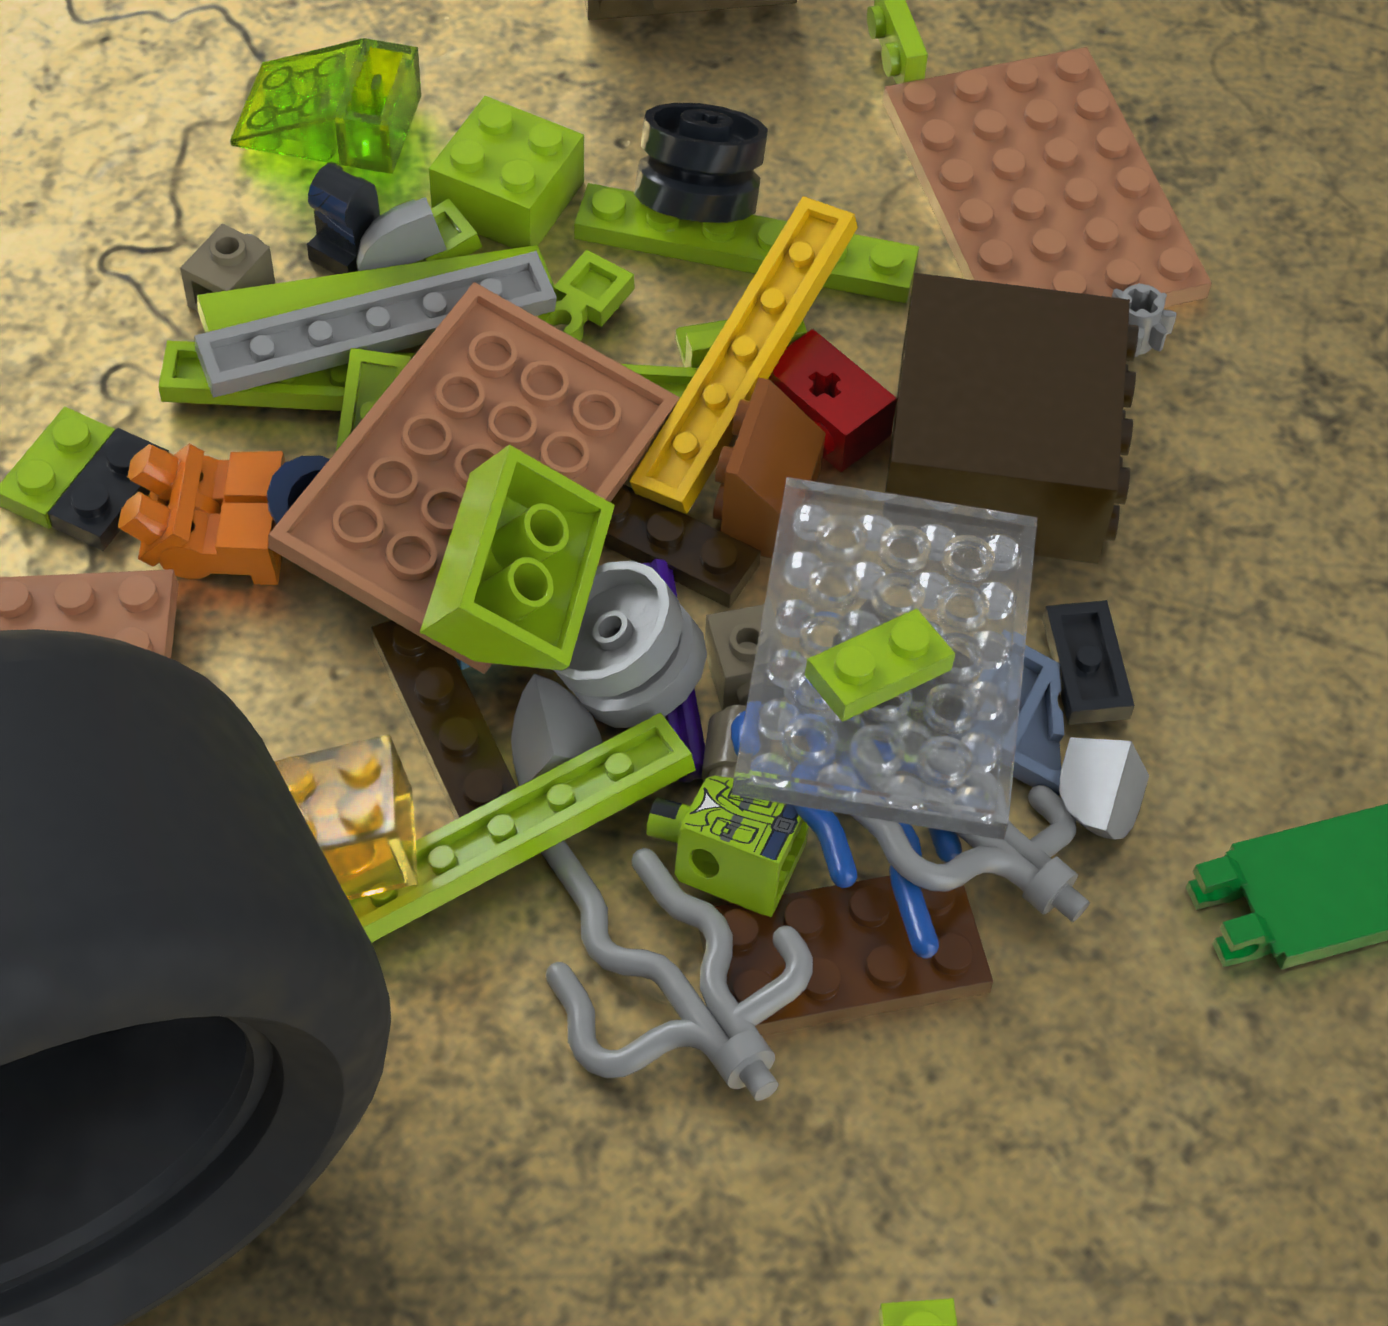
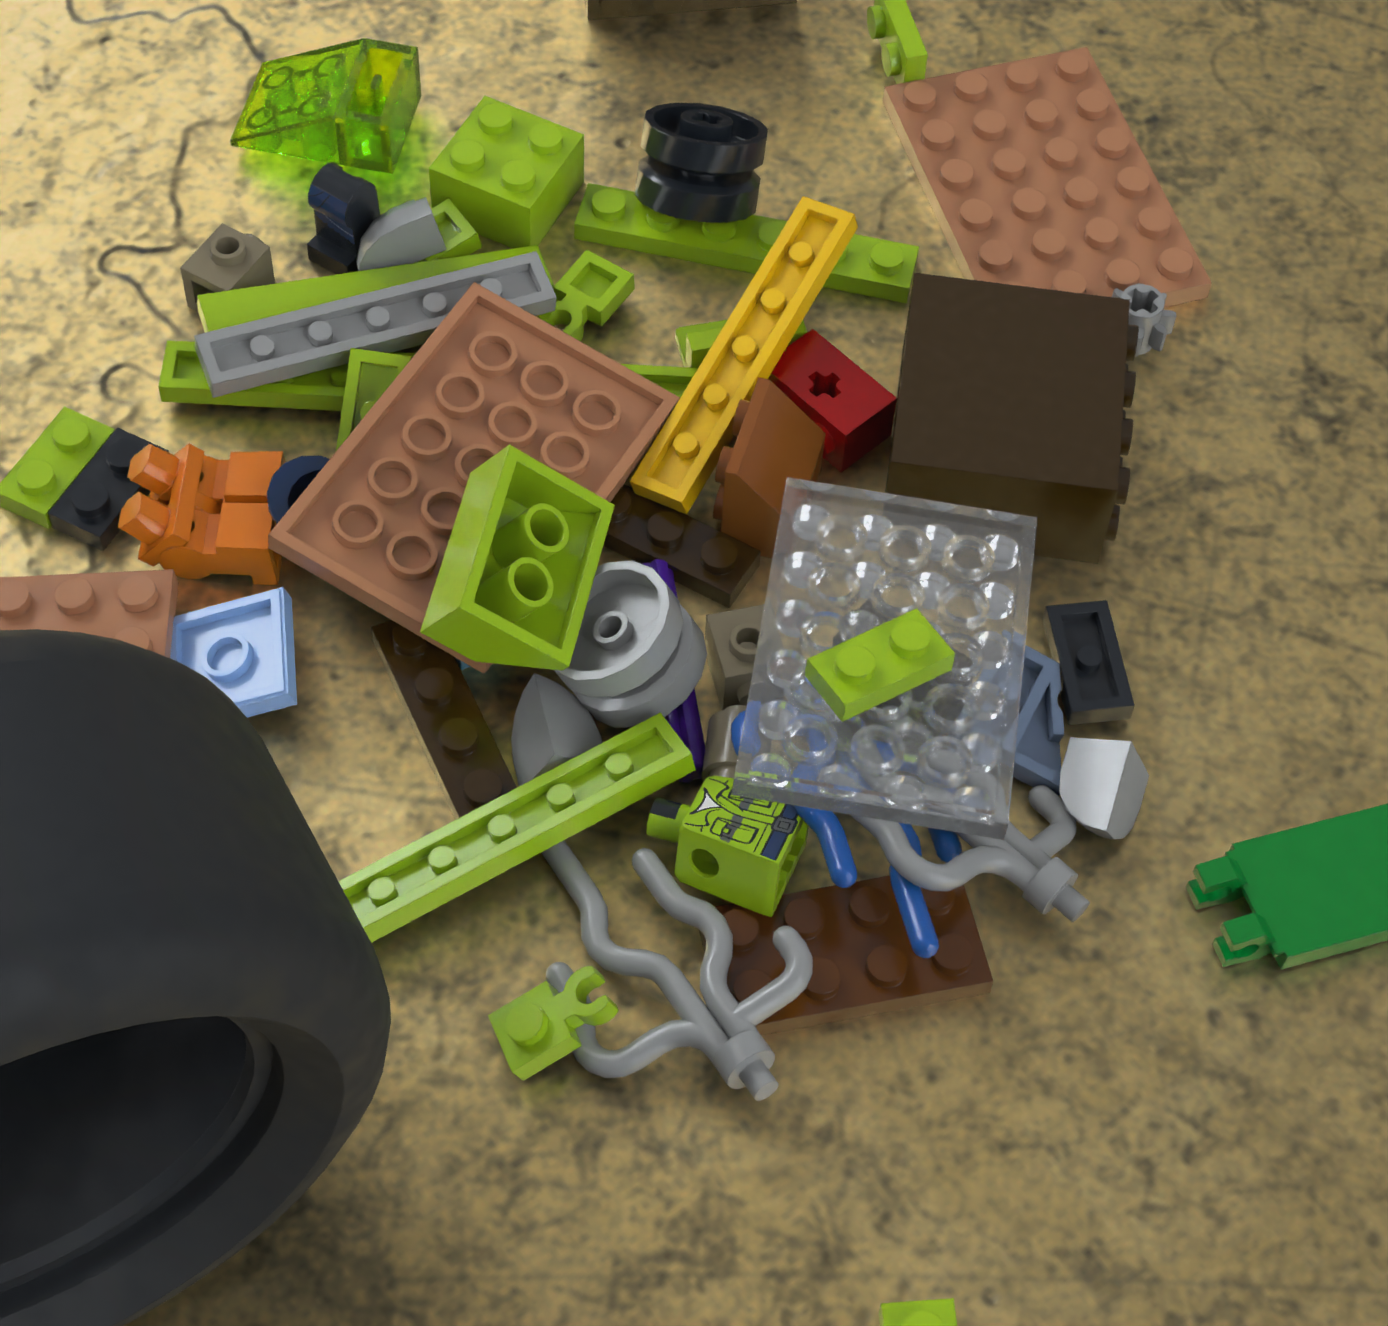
clear yellow brick [274,734,418,900] -> none
none -> light blue plate [170,587,297,718]
none -> lime plate [488,966,619,1081]

